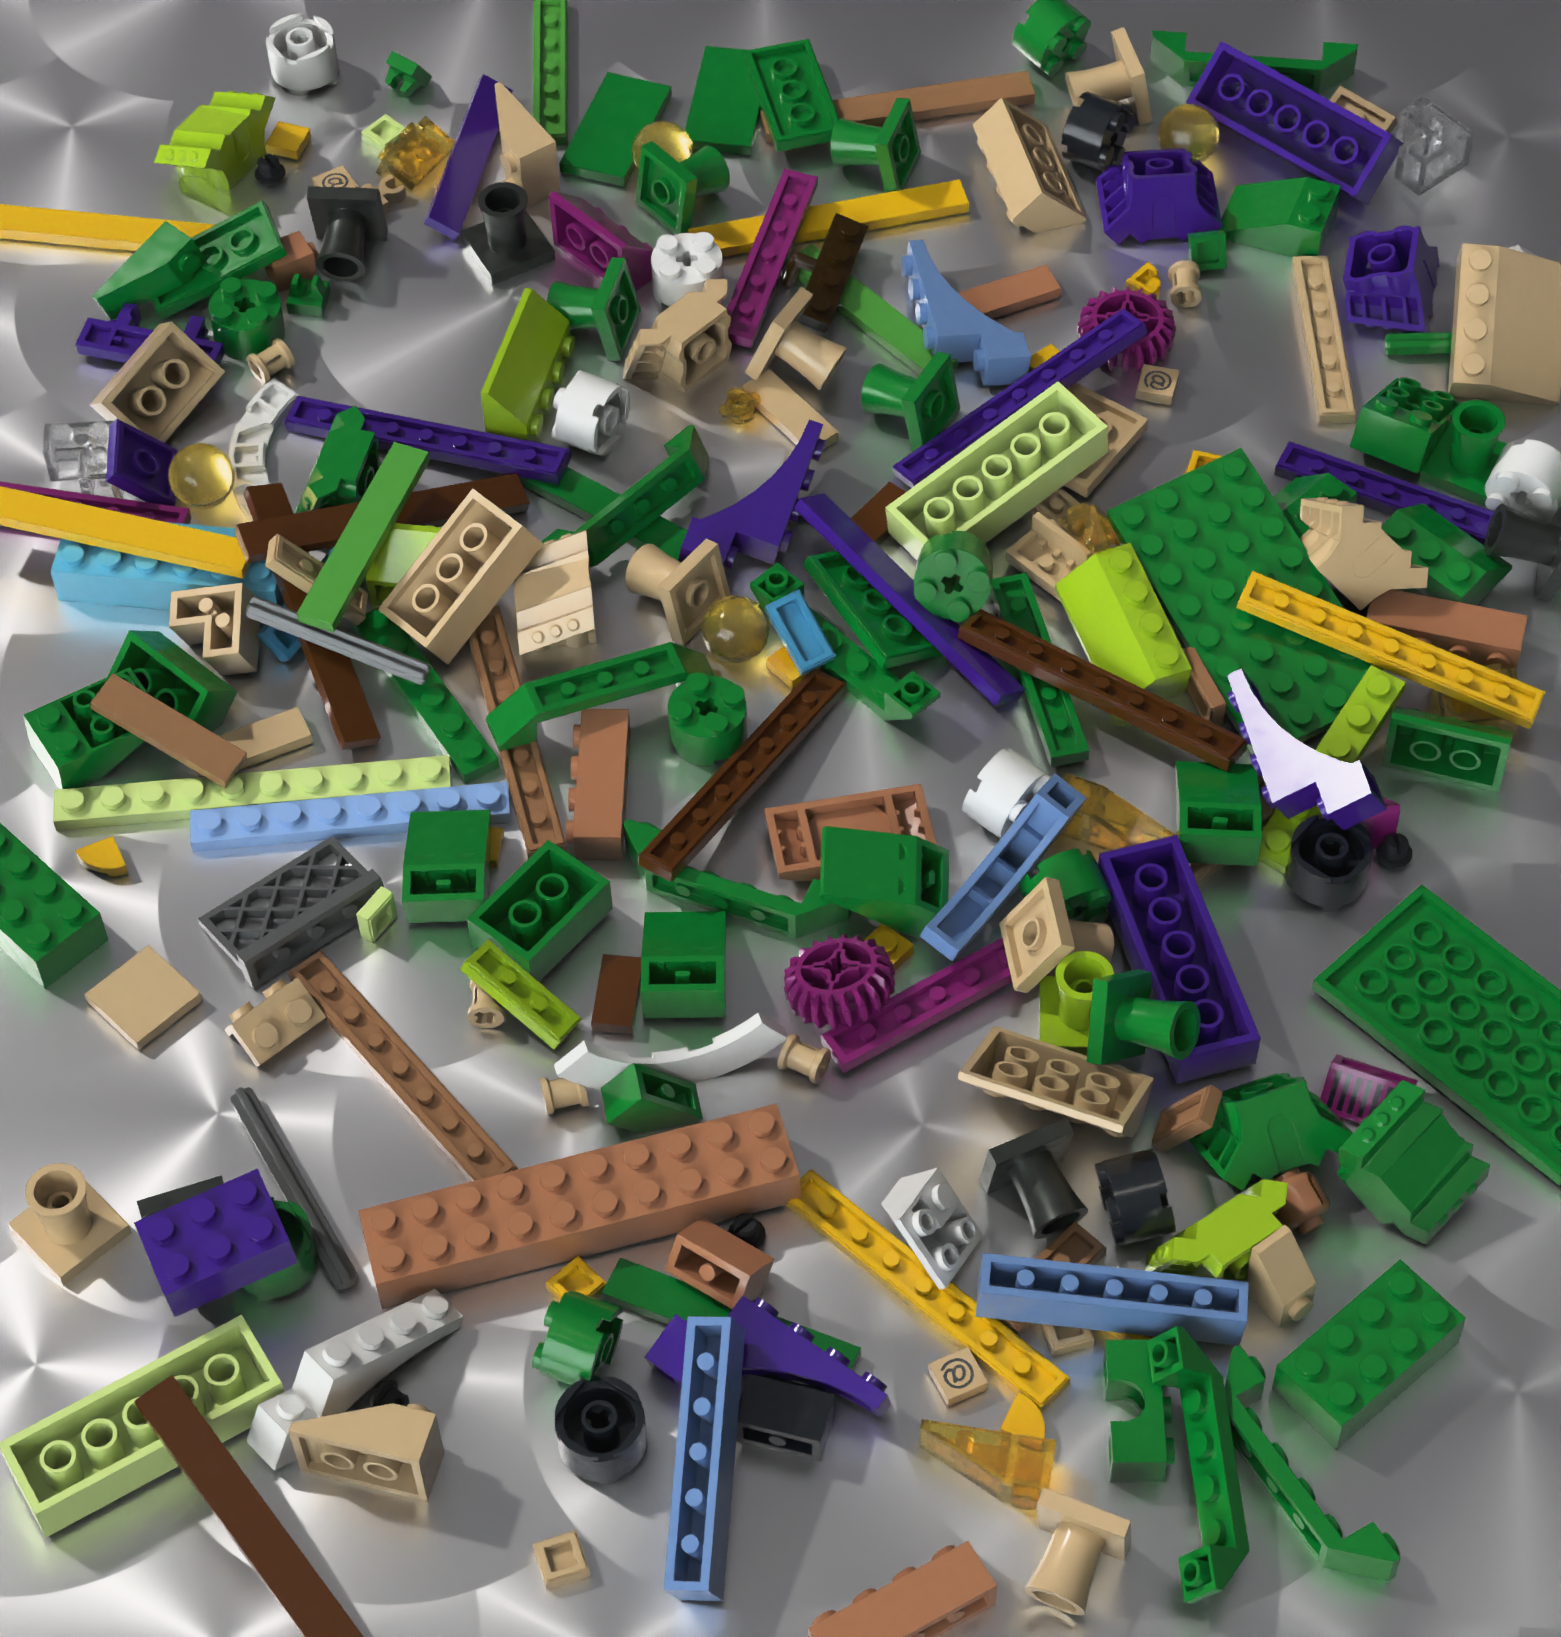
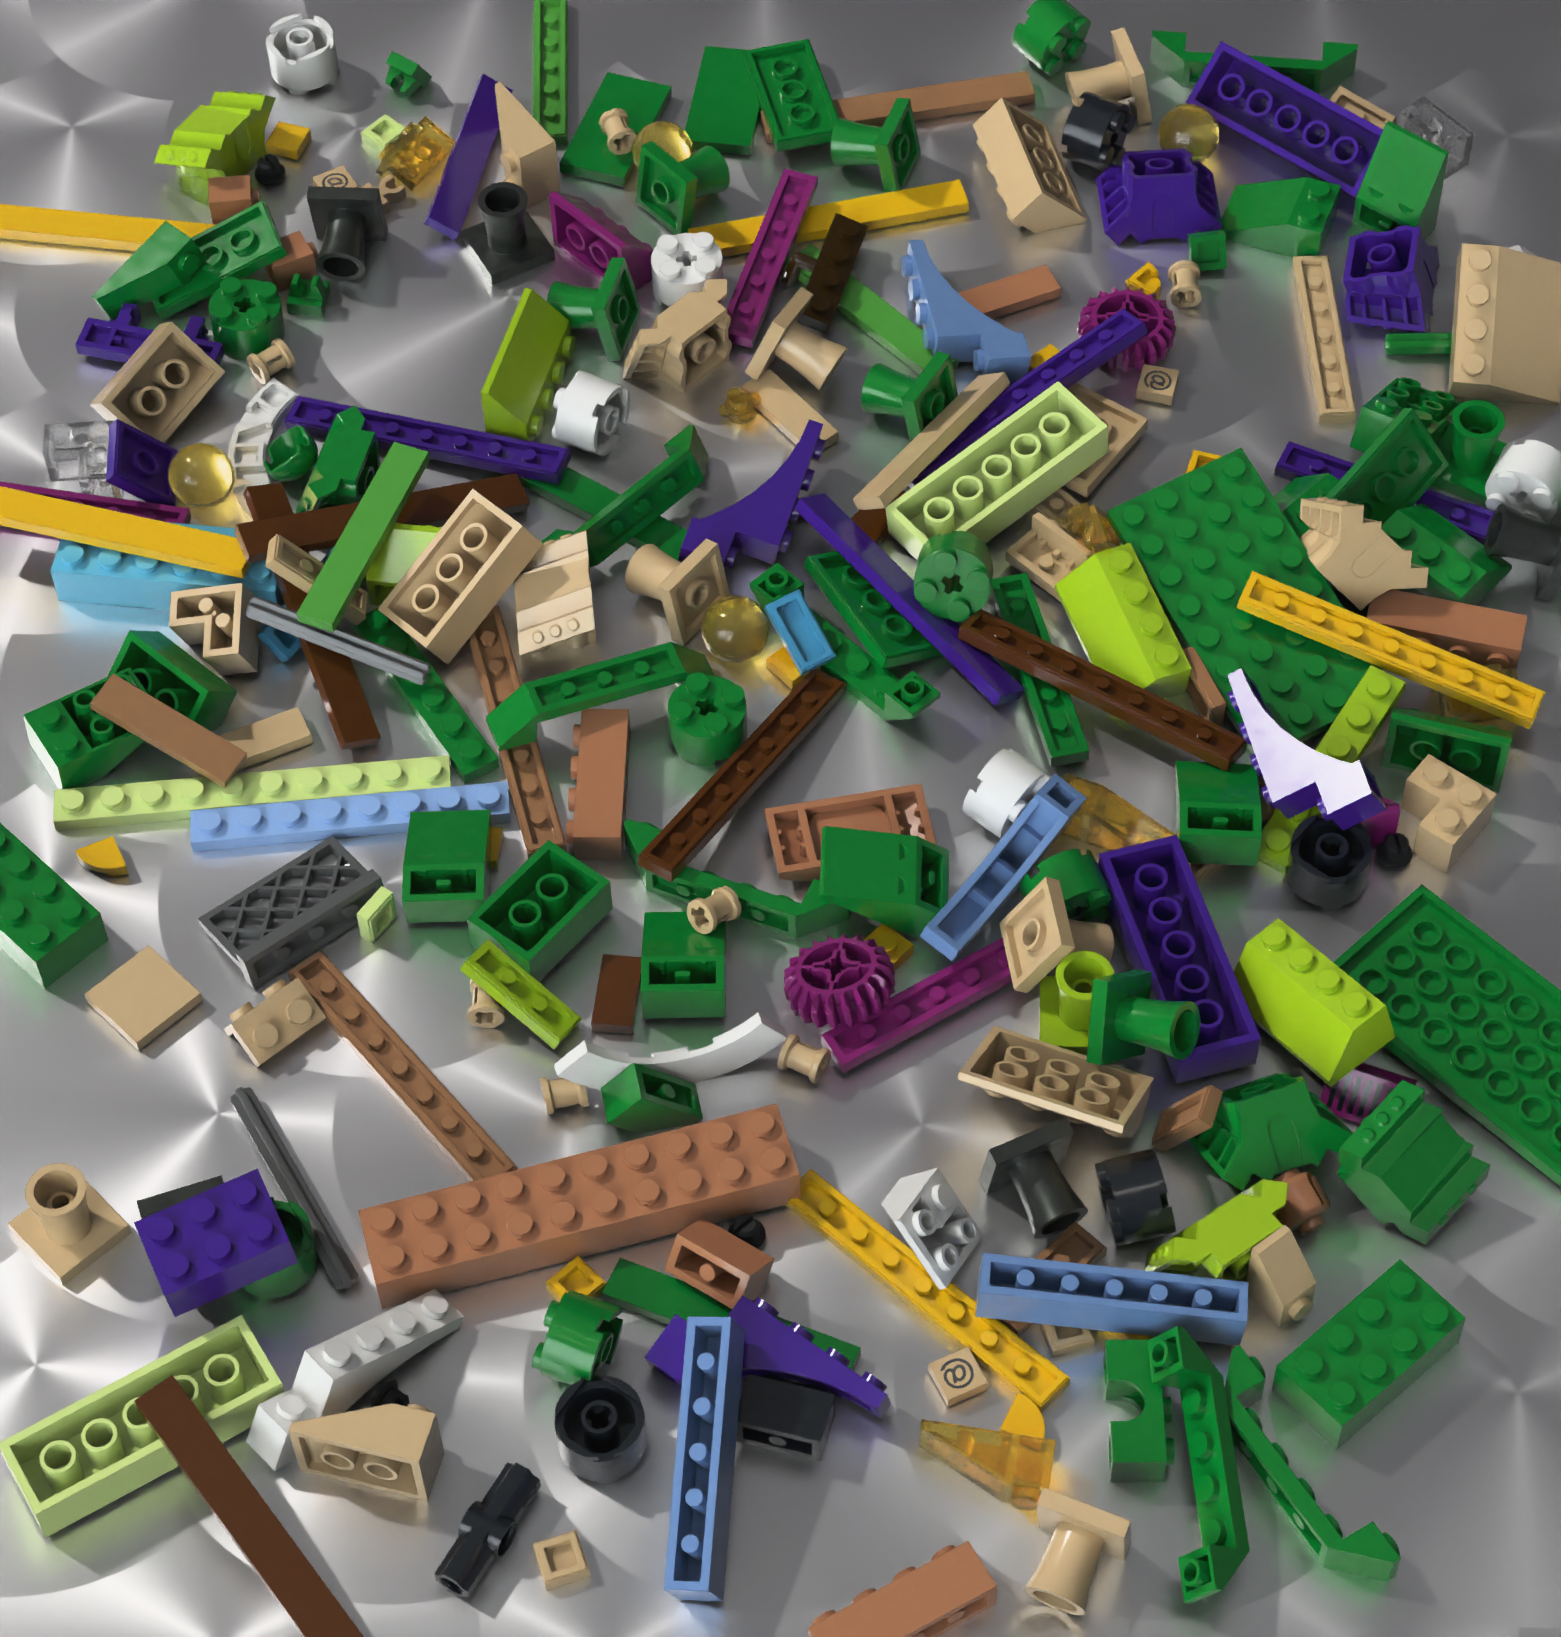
none -> nougat brick [208,175,261,224]
none -> green hair [264,425,318,482]
none -> black piece [434,1462,541,1598]
none -> tan bush [599,108,638,155]
none -> tan bush [687,886,741,934]
none -> tan tile [853,372,1010,510]
none -> lime slope [1234,918,1395,1087]
none -> green tile [1325,408,1449,525]
none -> green slope [1353,121,1449,239]
none -> tan brick [1401,754,1497,873]

